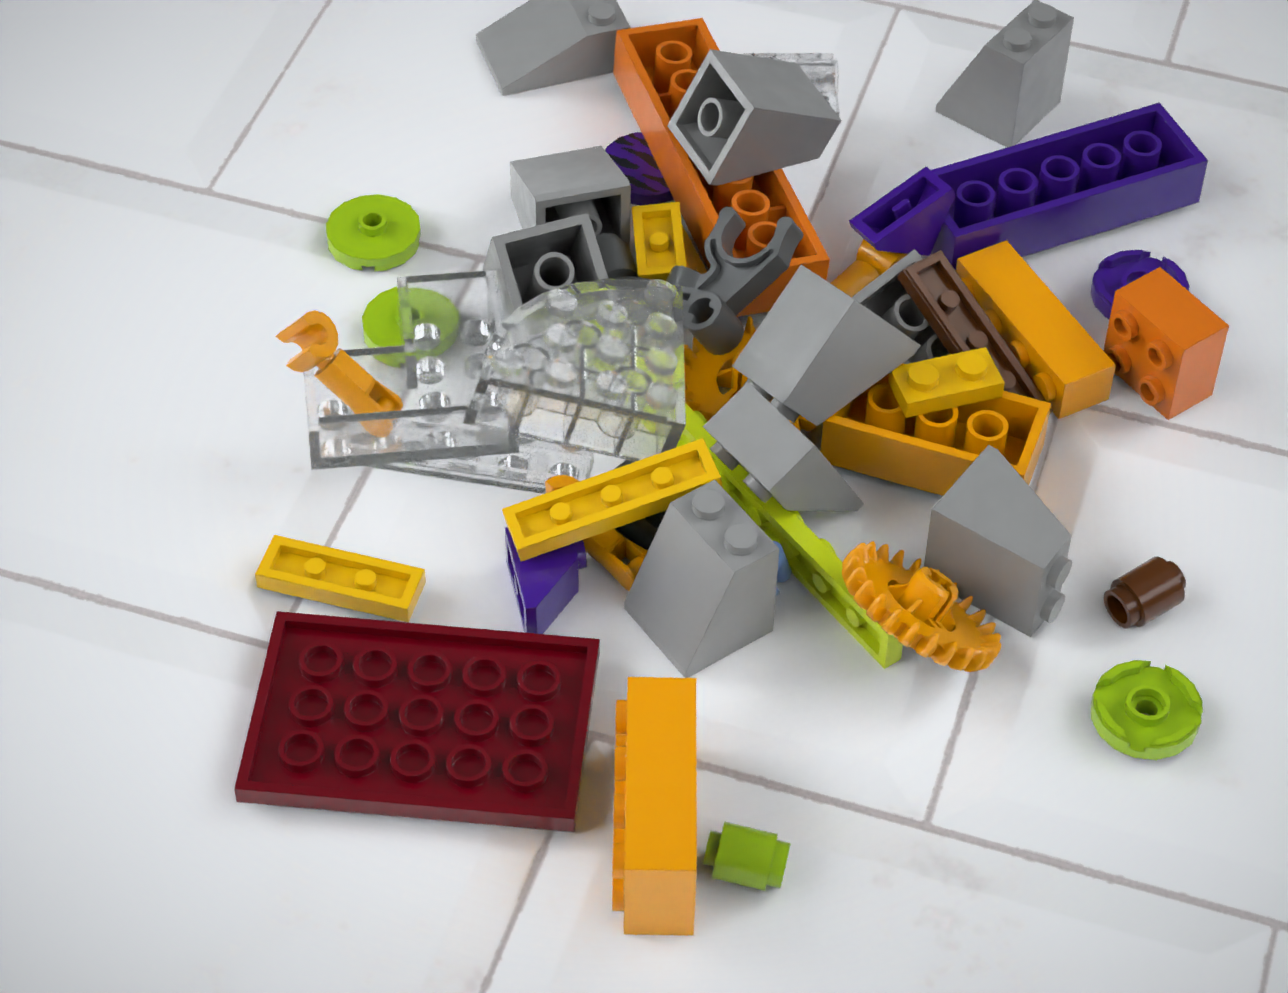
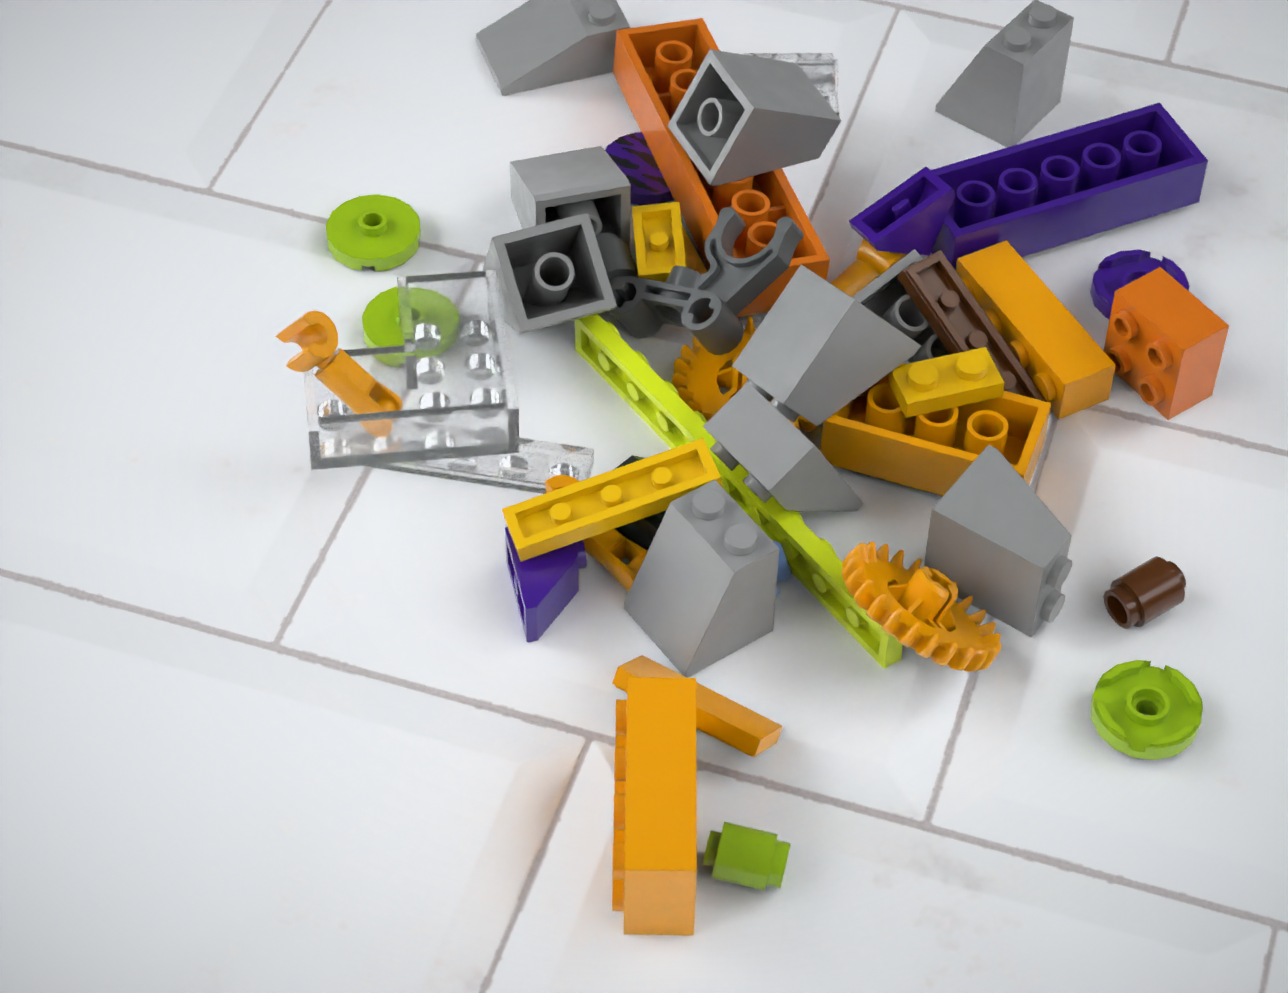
dark red plate [234,611,600,832] -> none
yellow plate [255,535,426,623] -> none
clear brick [463,279,686,462] -> none
none -> light orange tile [612,655,783,757]

